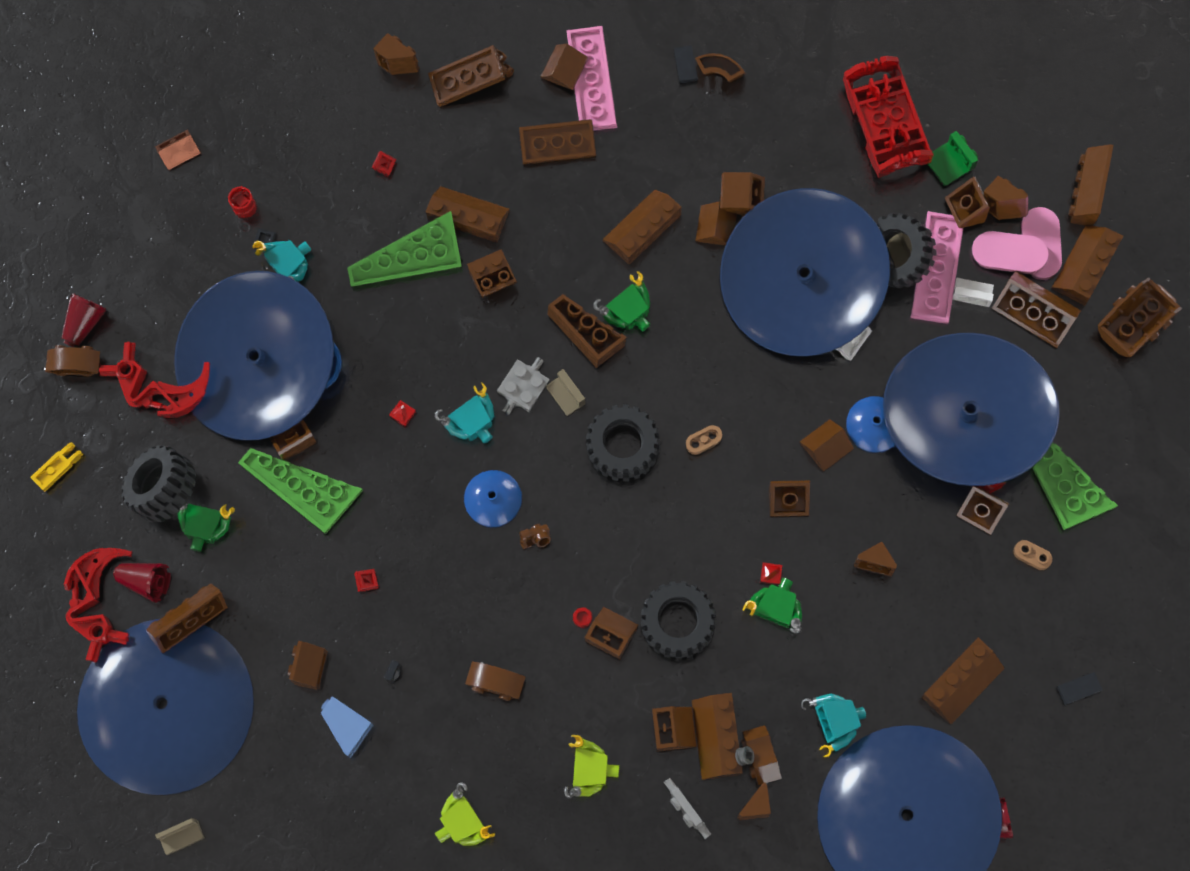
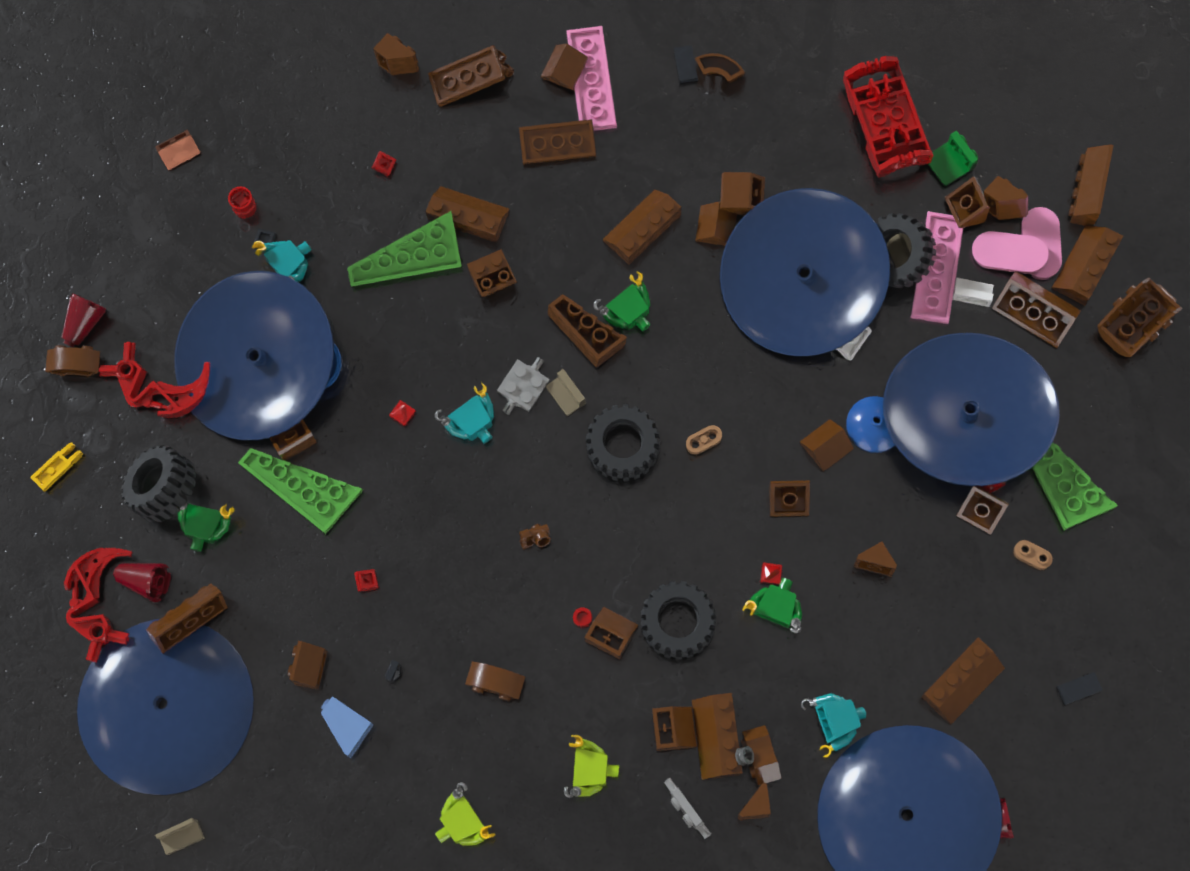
blue dish [464,470,522,527] -> none

